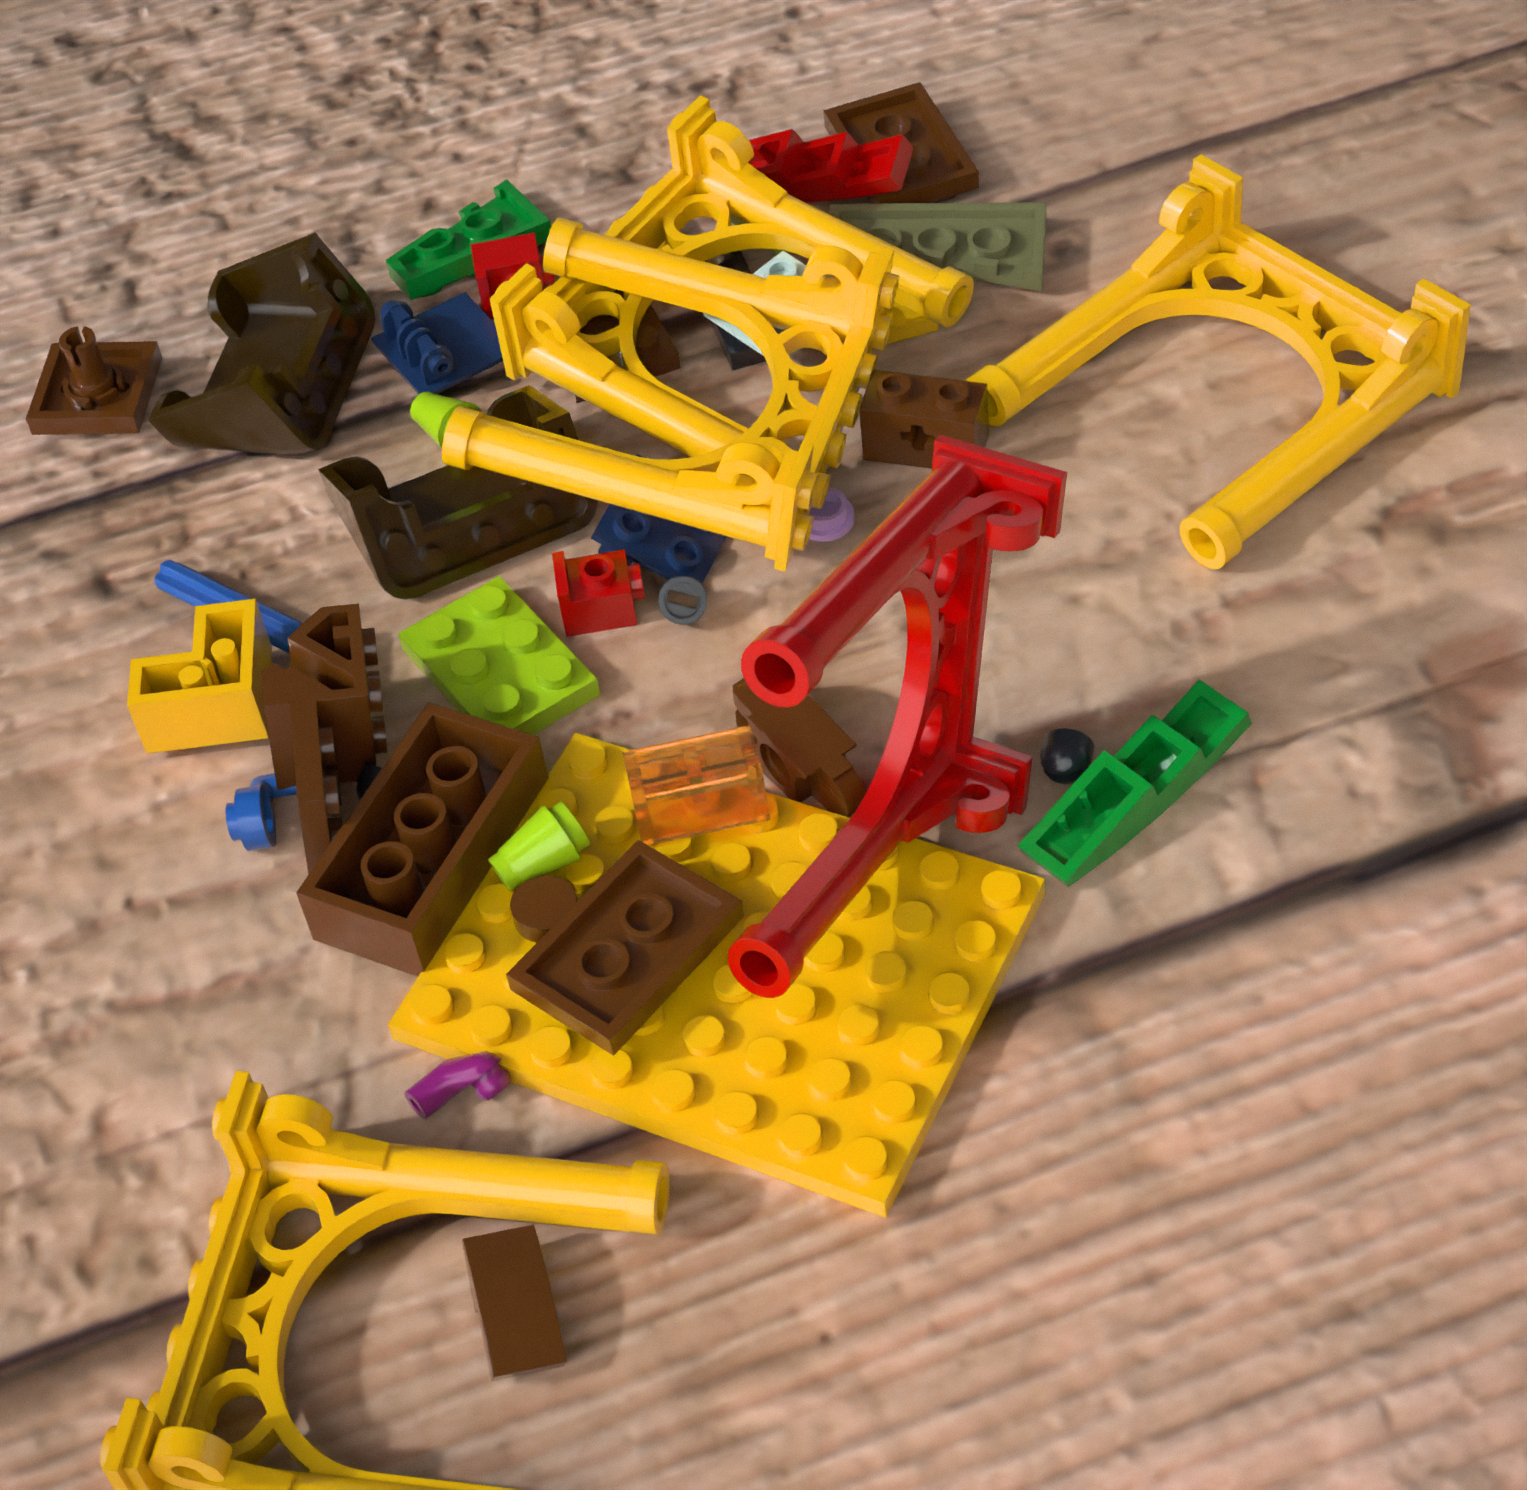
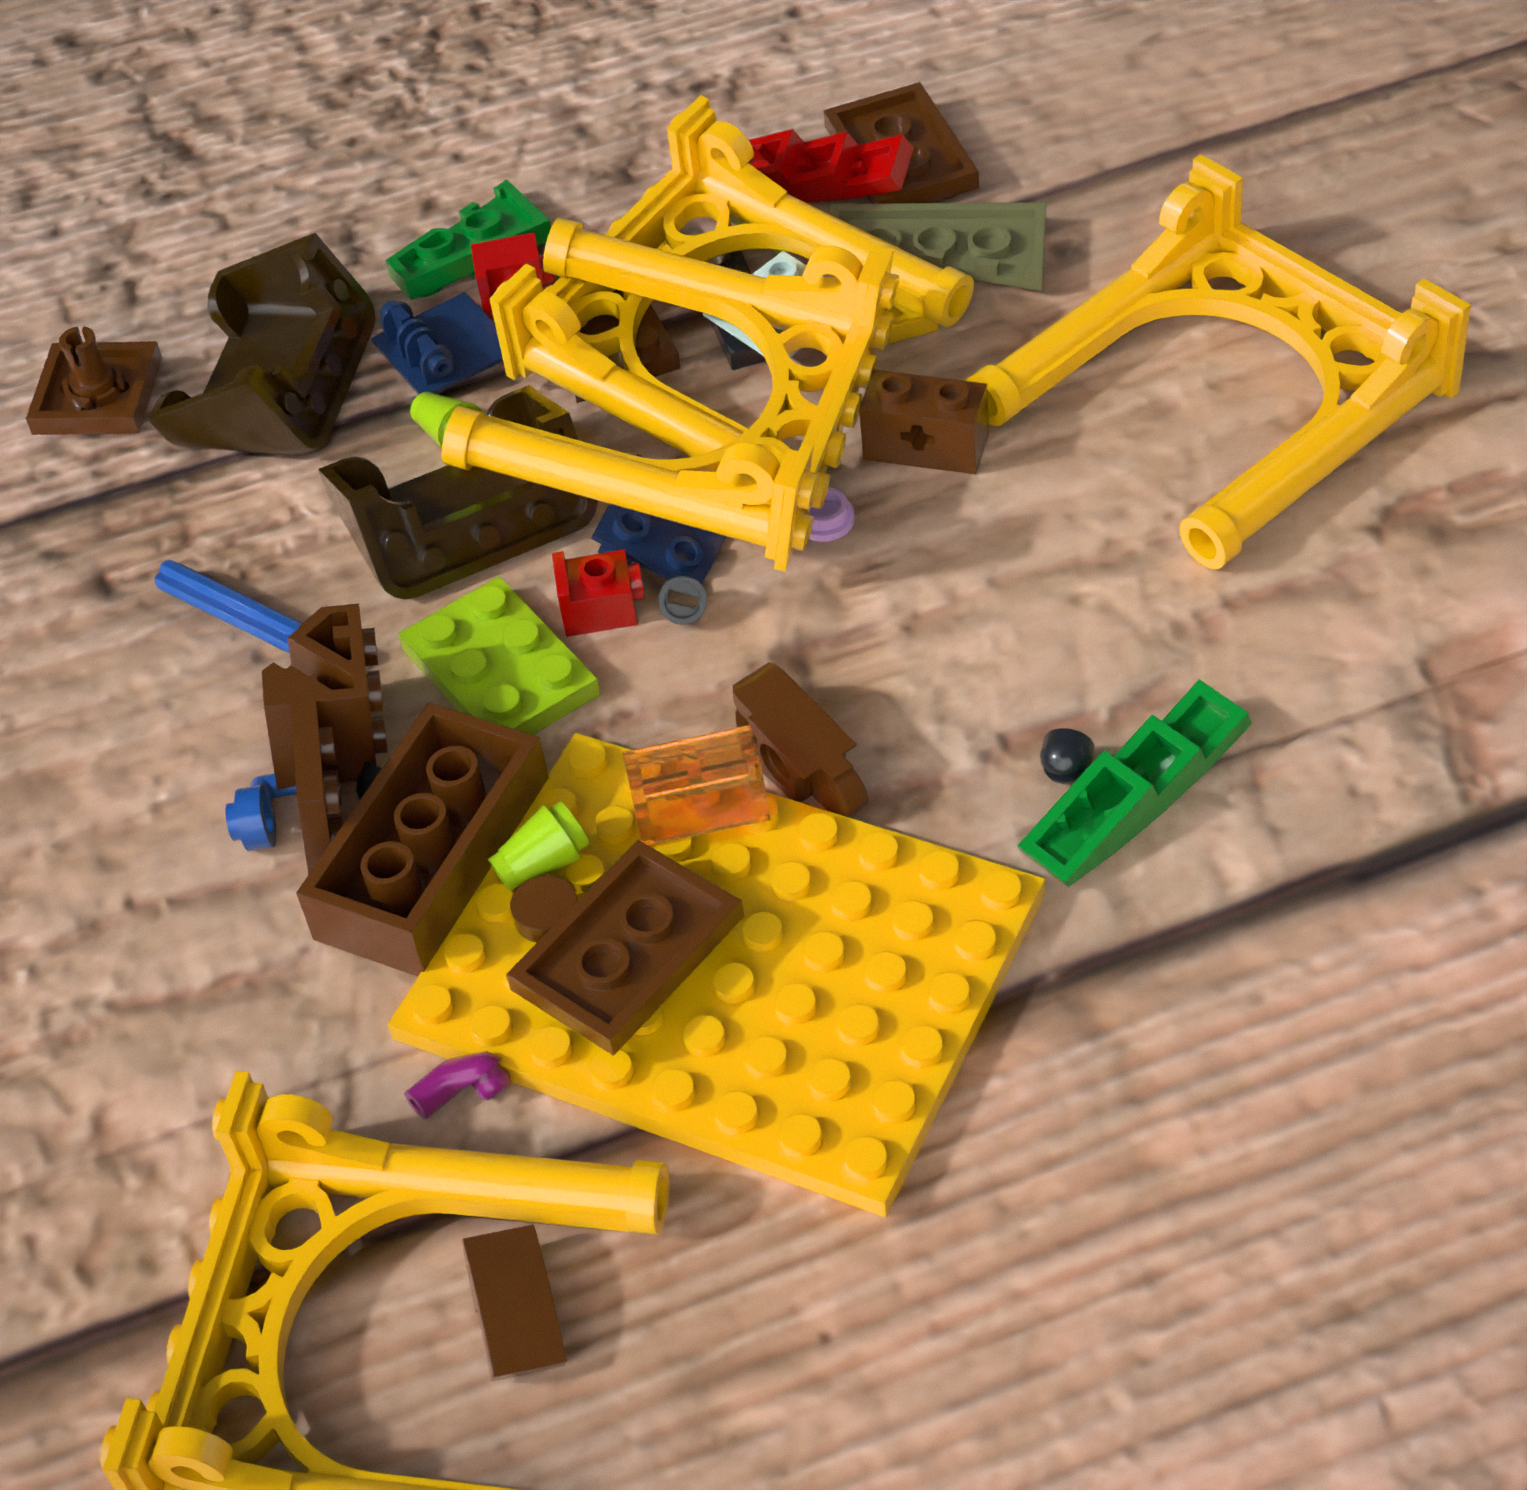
yellow brick [127,598,272,754] -> none
red arch [728,435,1068,998] -> none

